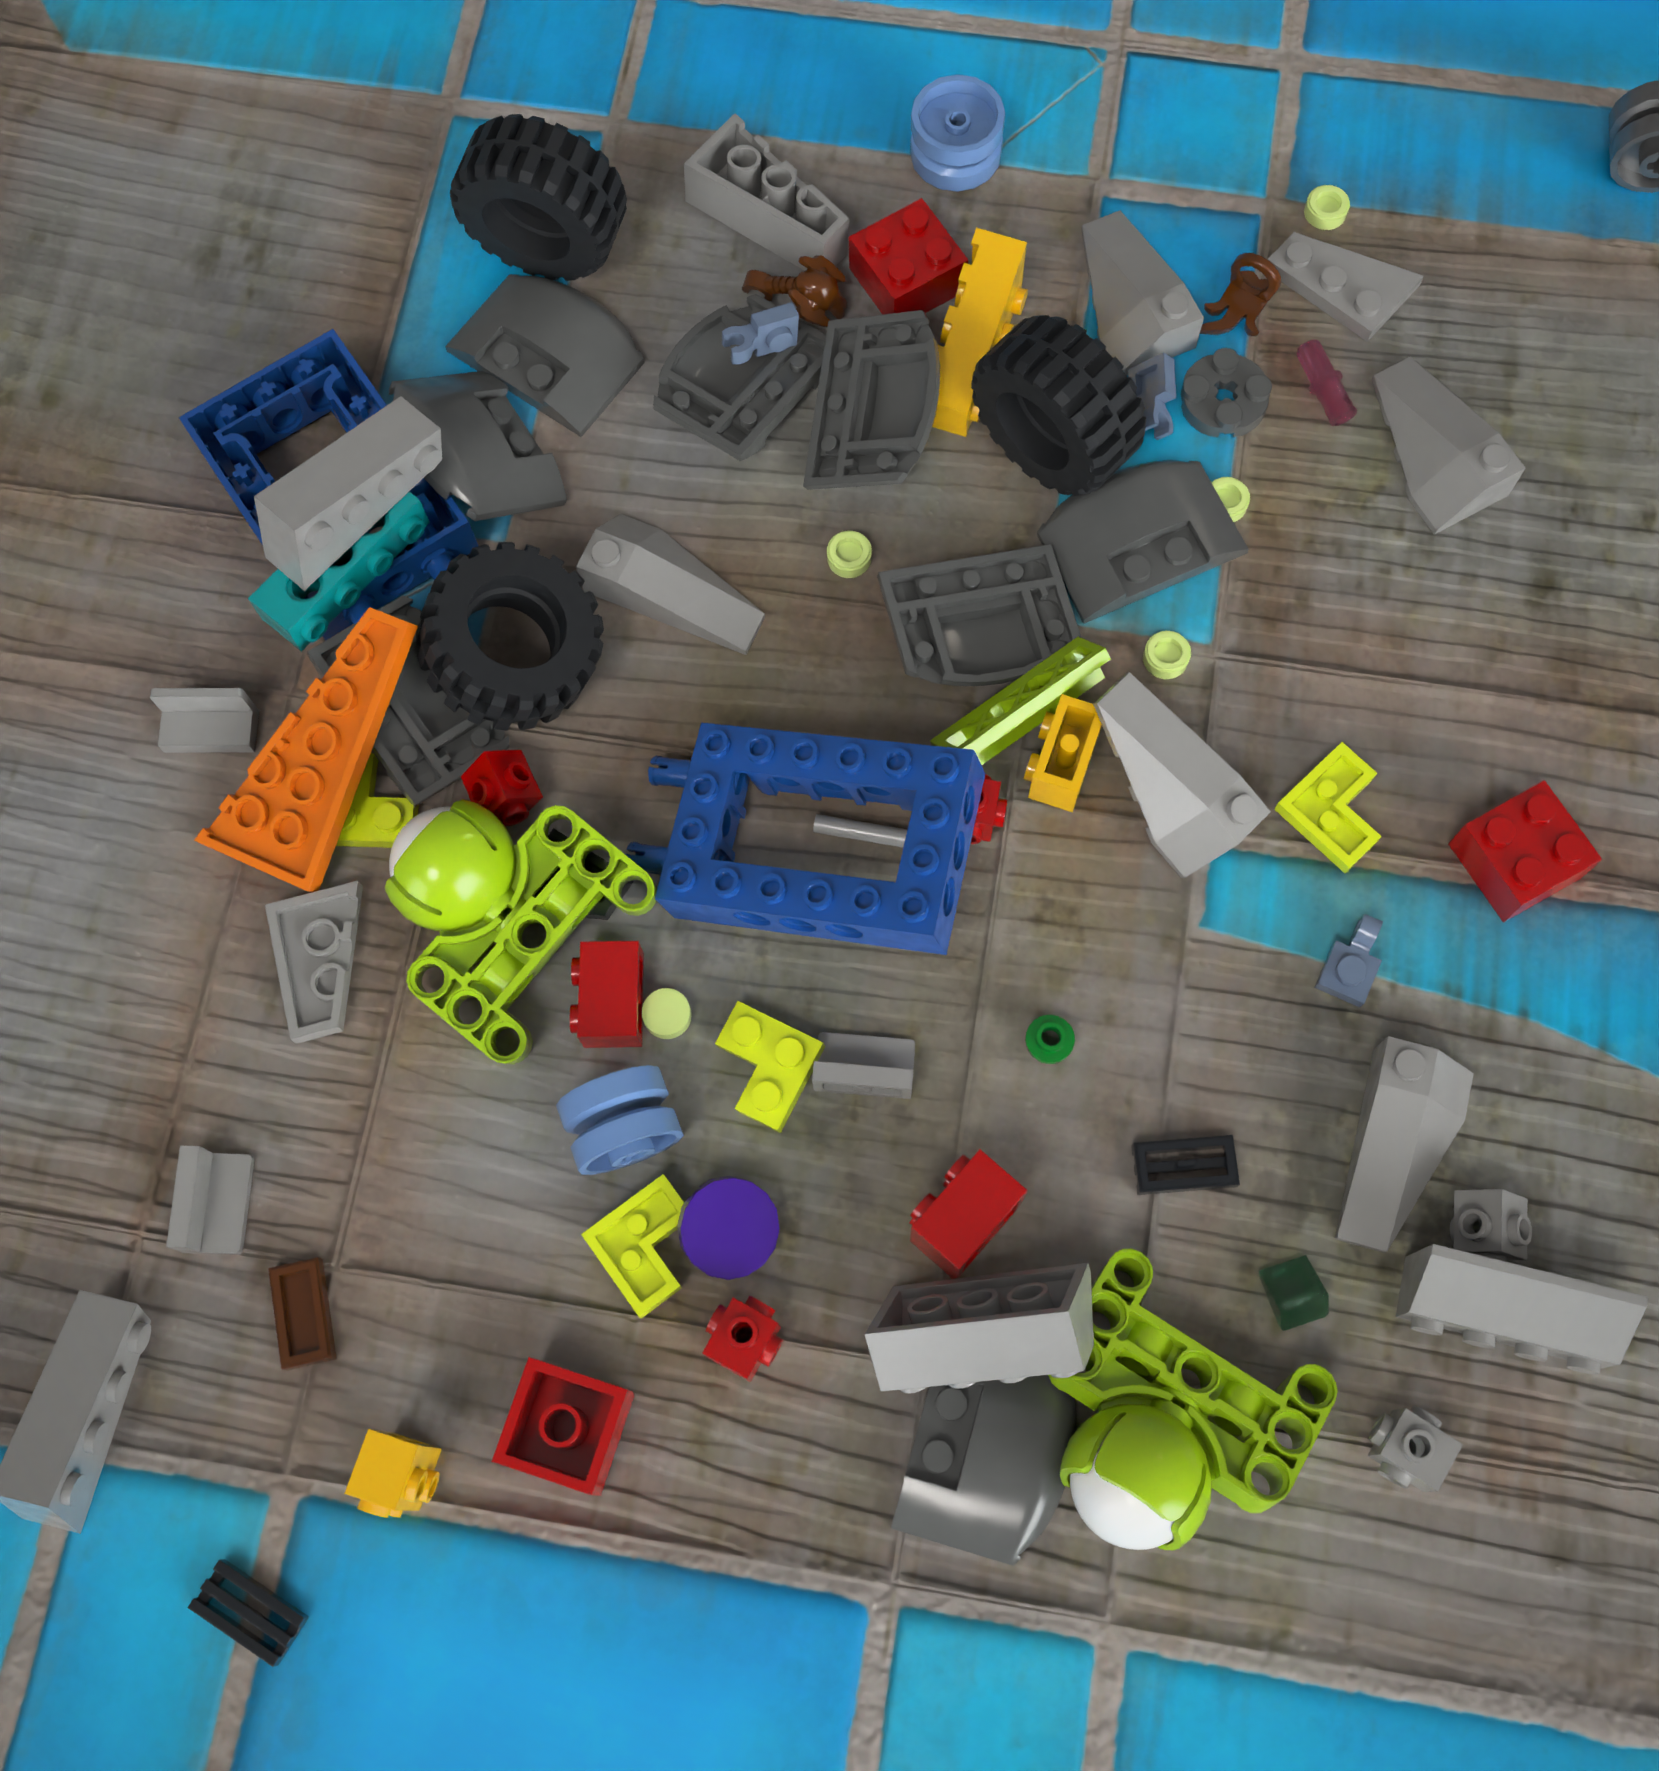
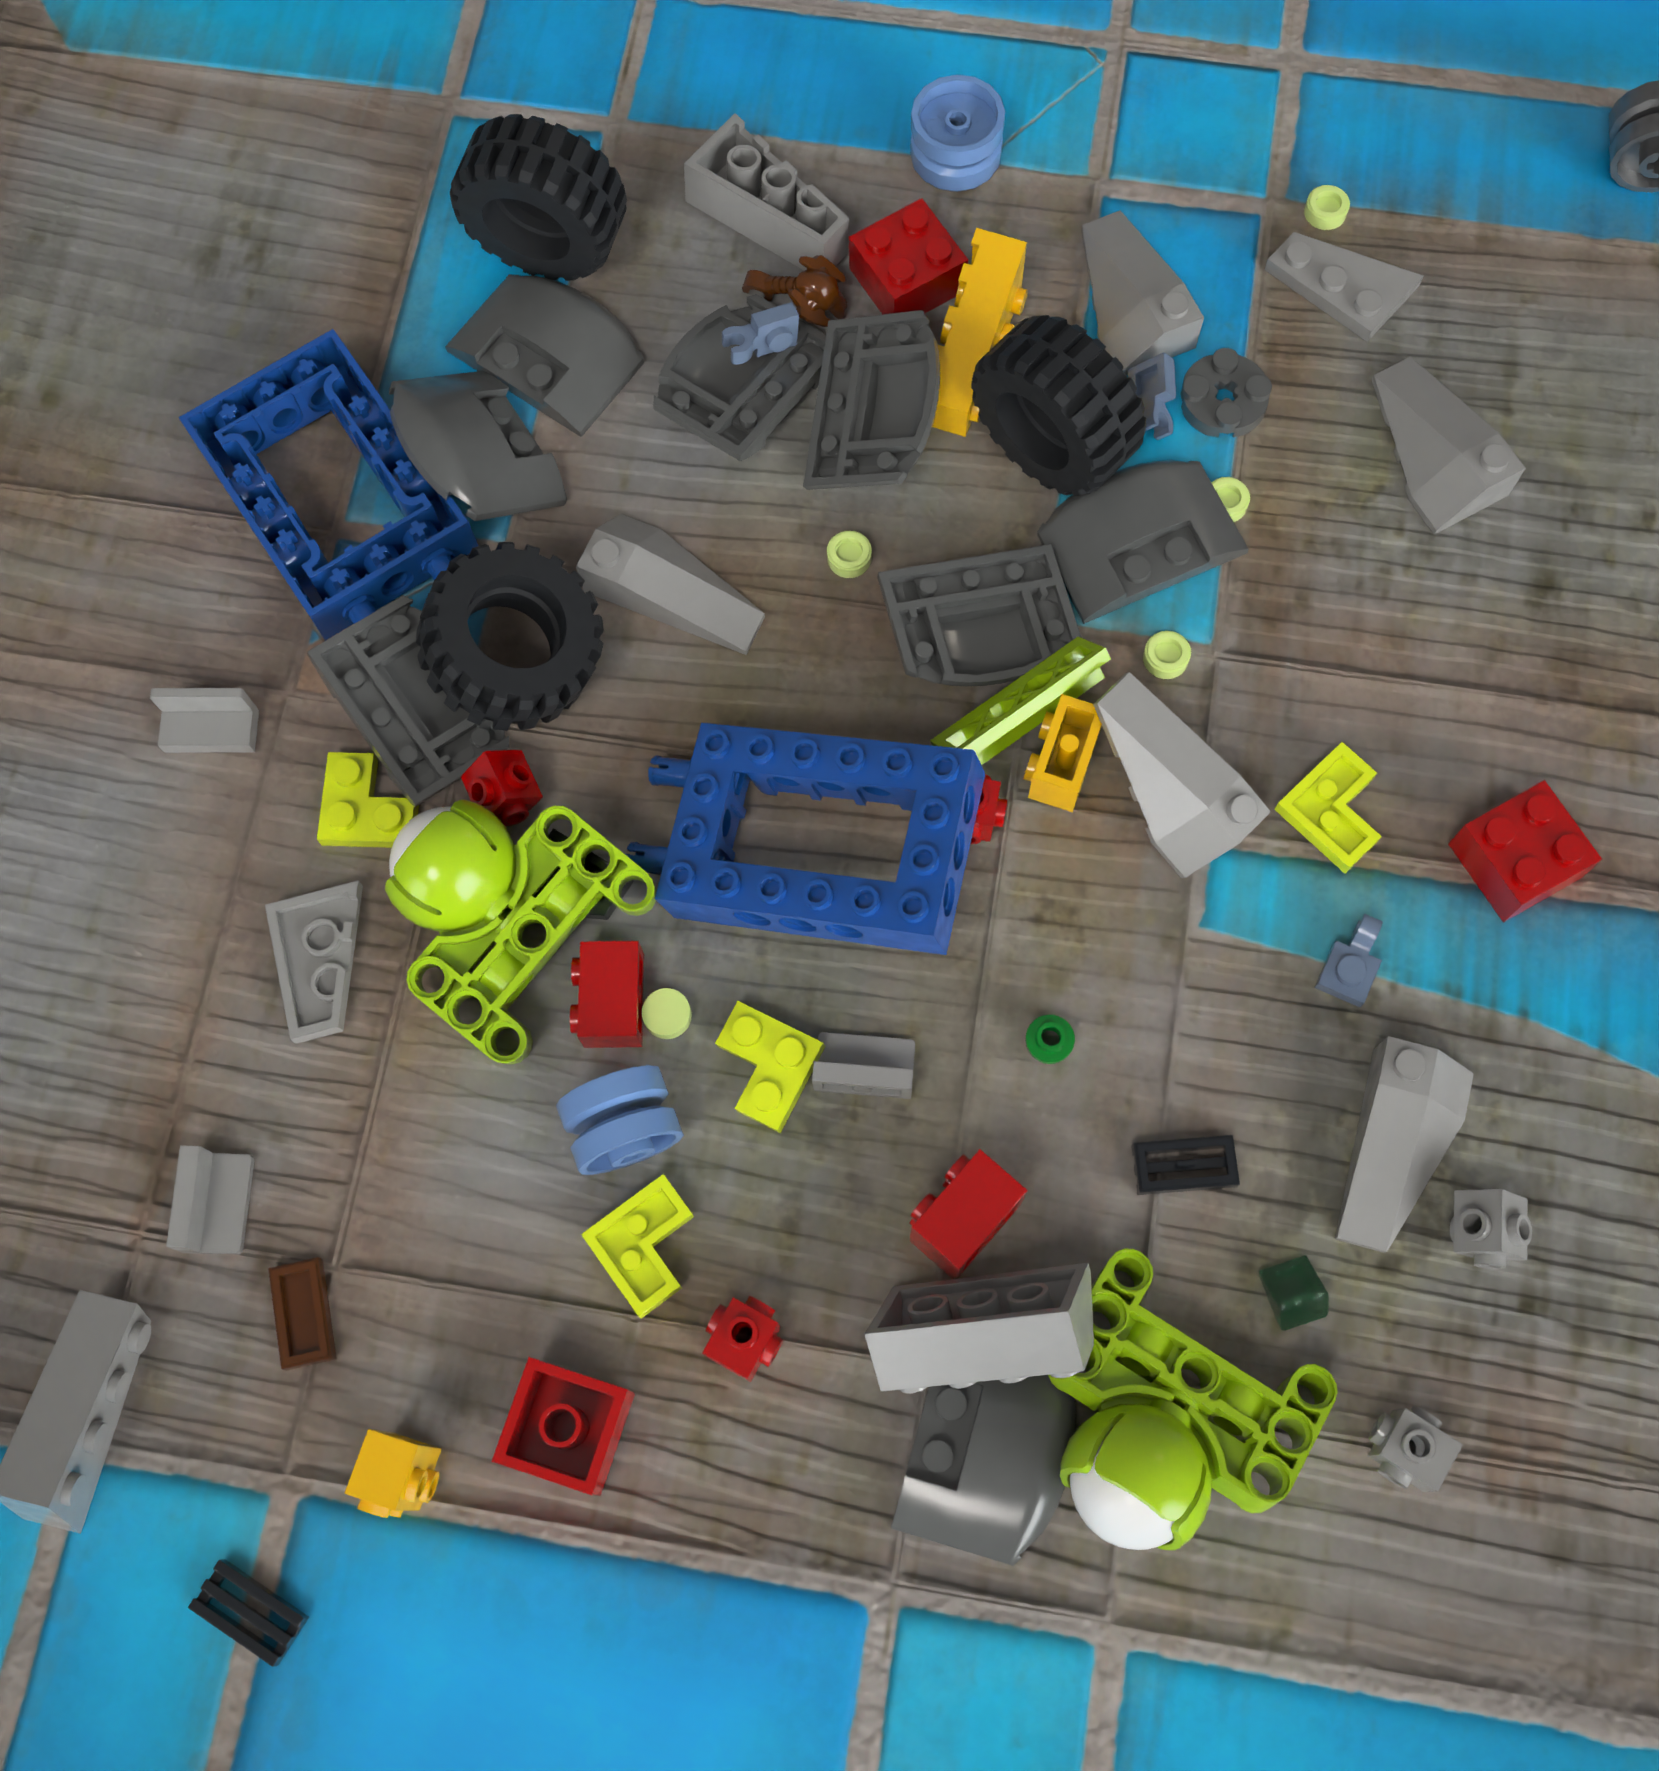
orange wing [193,607,418,892] -> none
teal brick [248,492,430,652] -> none
light grey wedge [254,396,442,591] -> none
dark purple tile [677,1176,780,1280] -> none
light grey bar [813,814,908,848] -> none
reddish brown piece [1200,253,1281,336] -> none
clear pink axle [1297,339,1357,426] -> none
light grey slope [1396,1244,1648,1375] -> none

